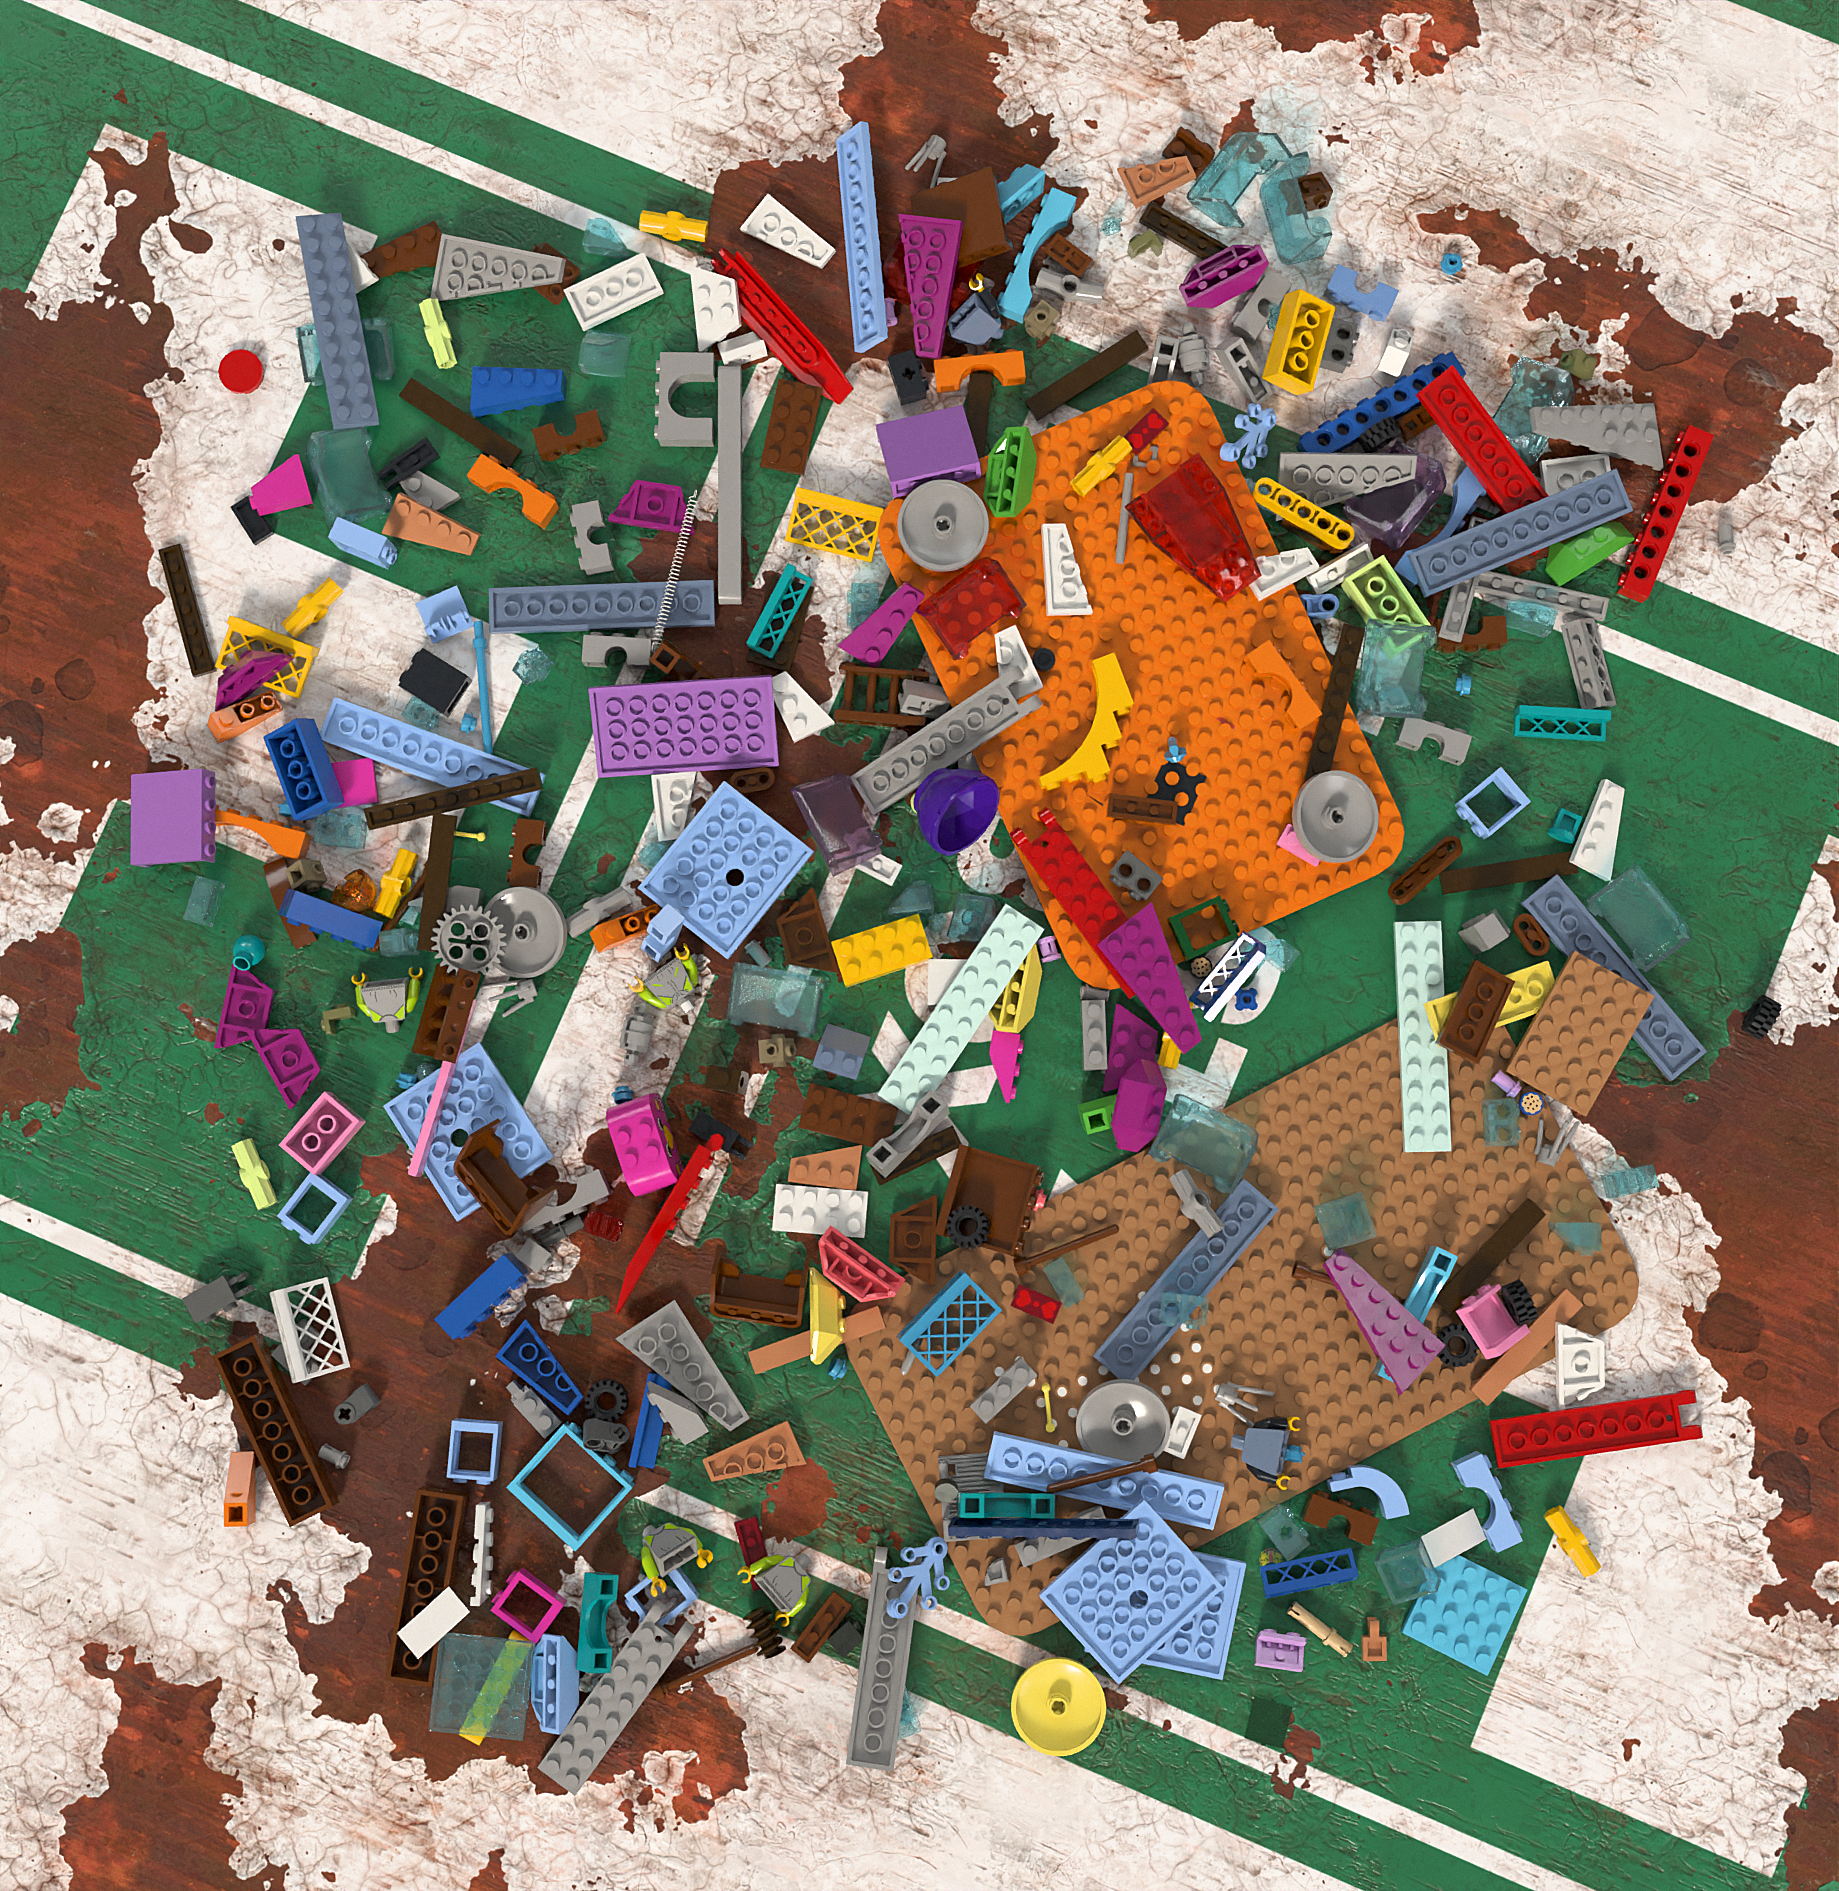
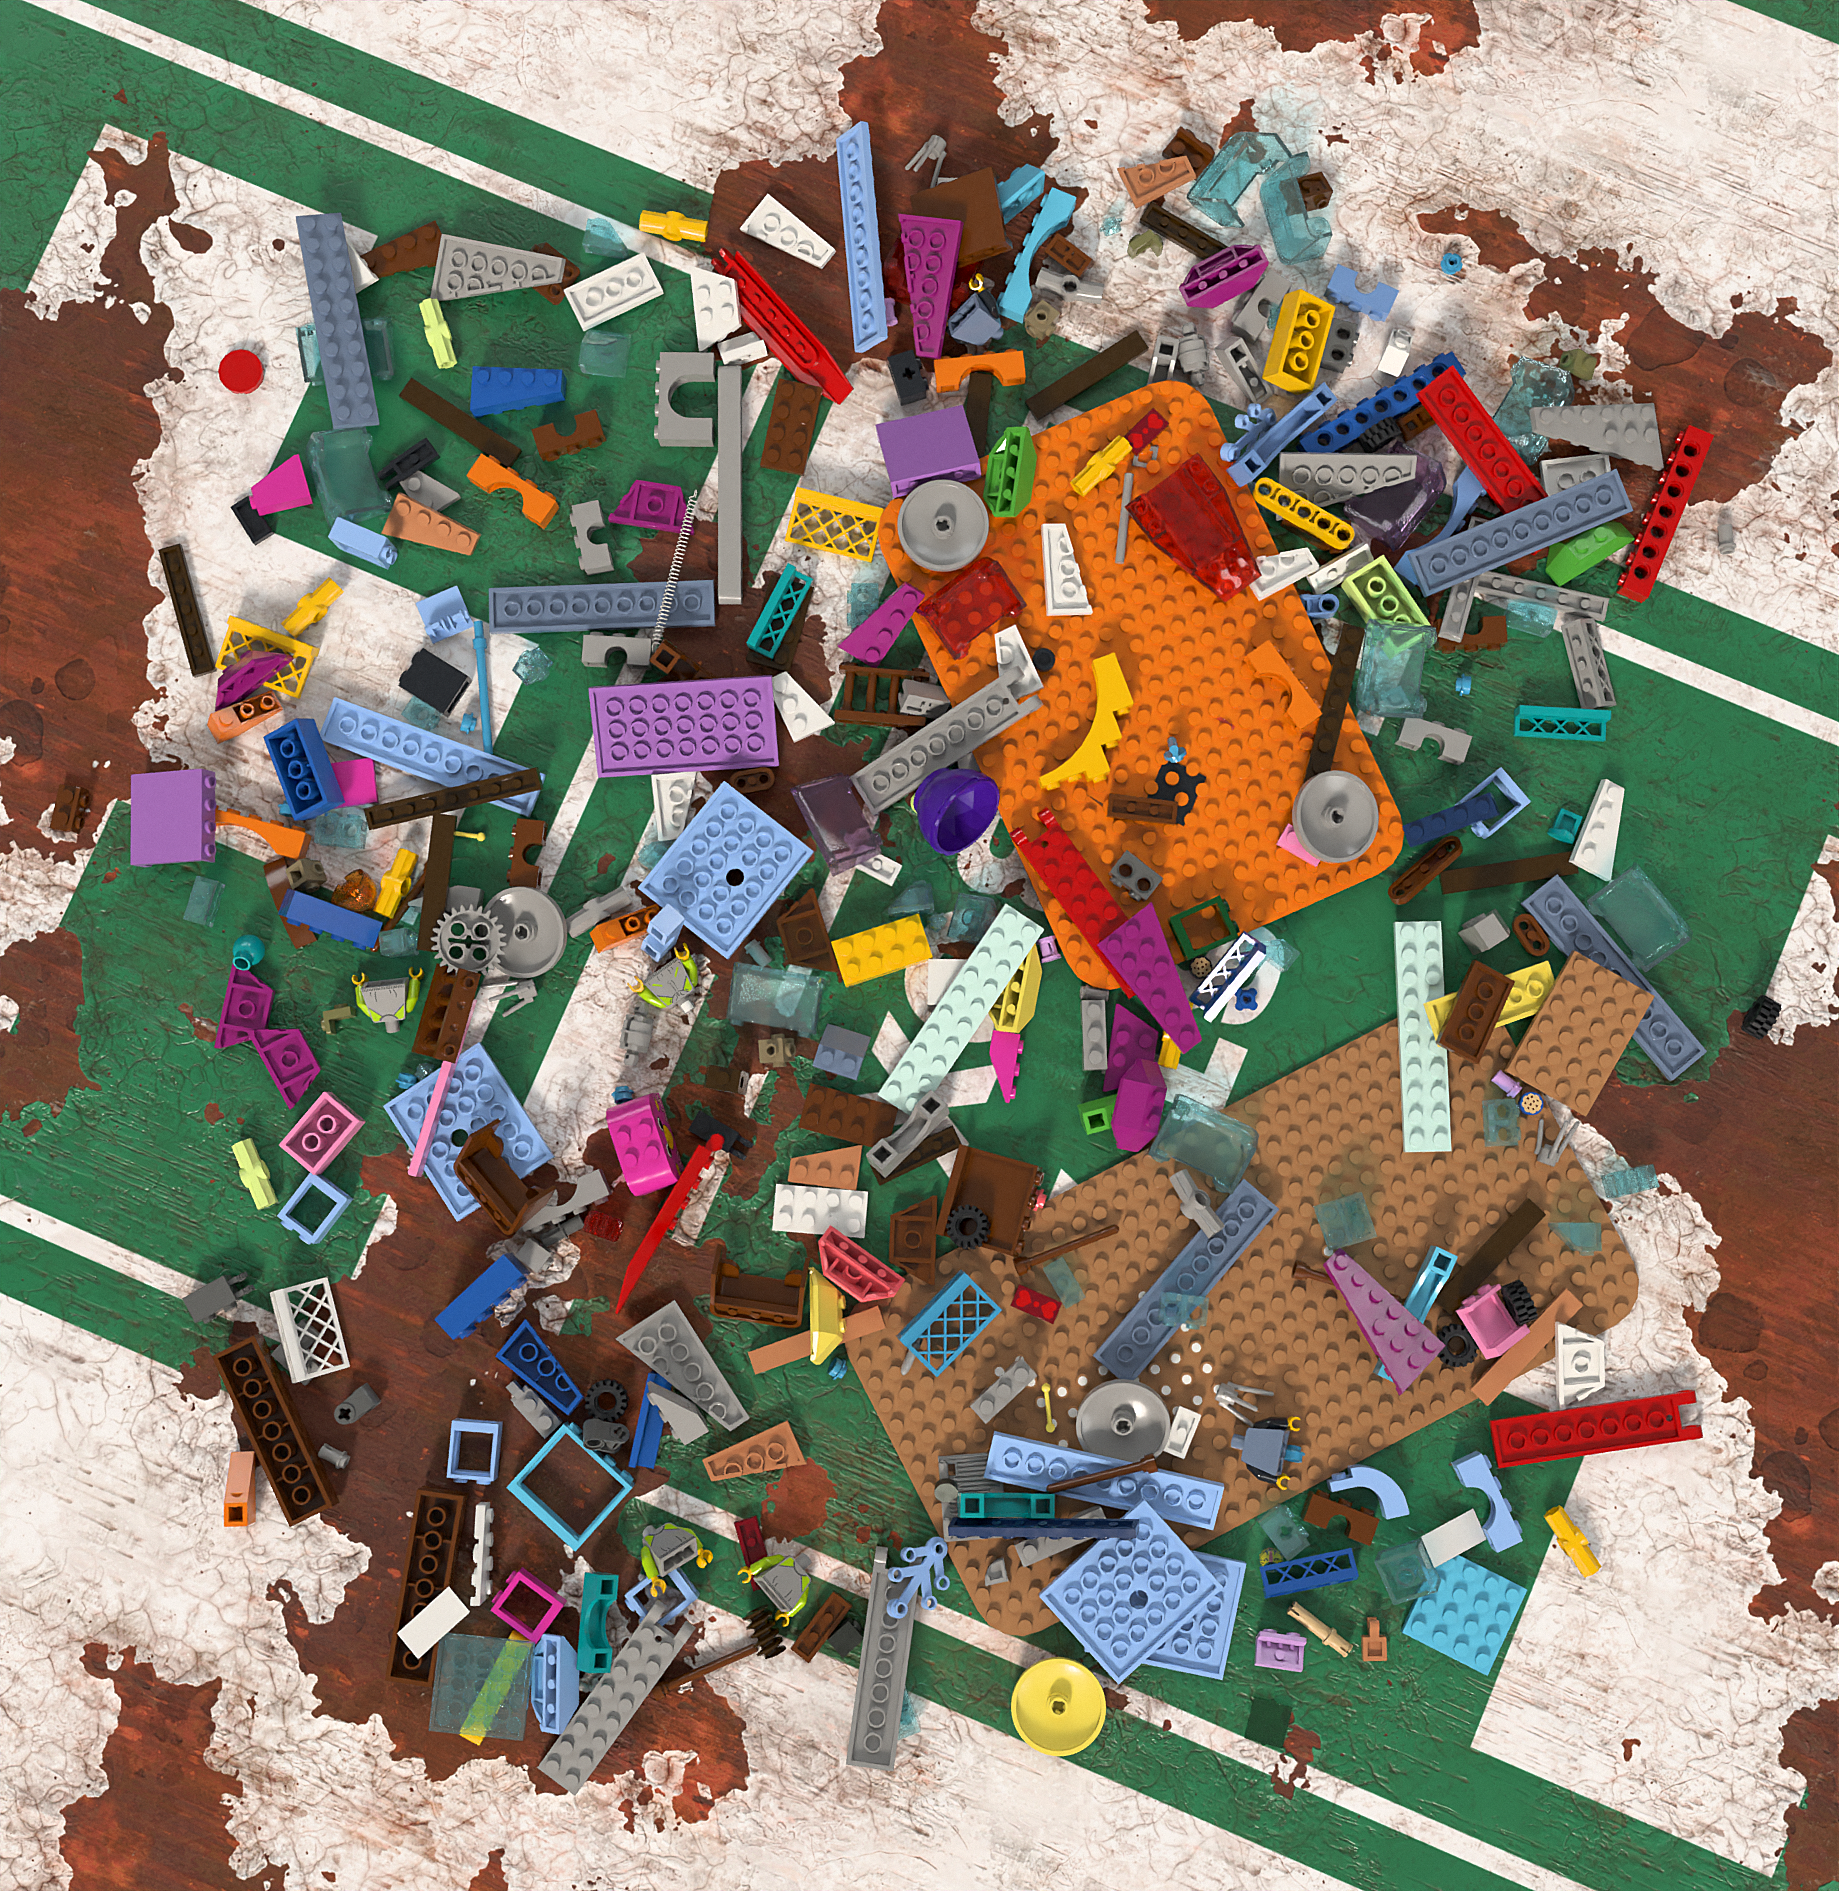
none -> reddish brown bracket [50,784,90,834]
none -> medium blue arch [1226,382,1338,488]
none -> dark blue arch [1402,792,1501,848]

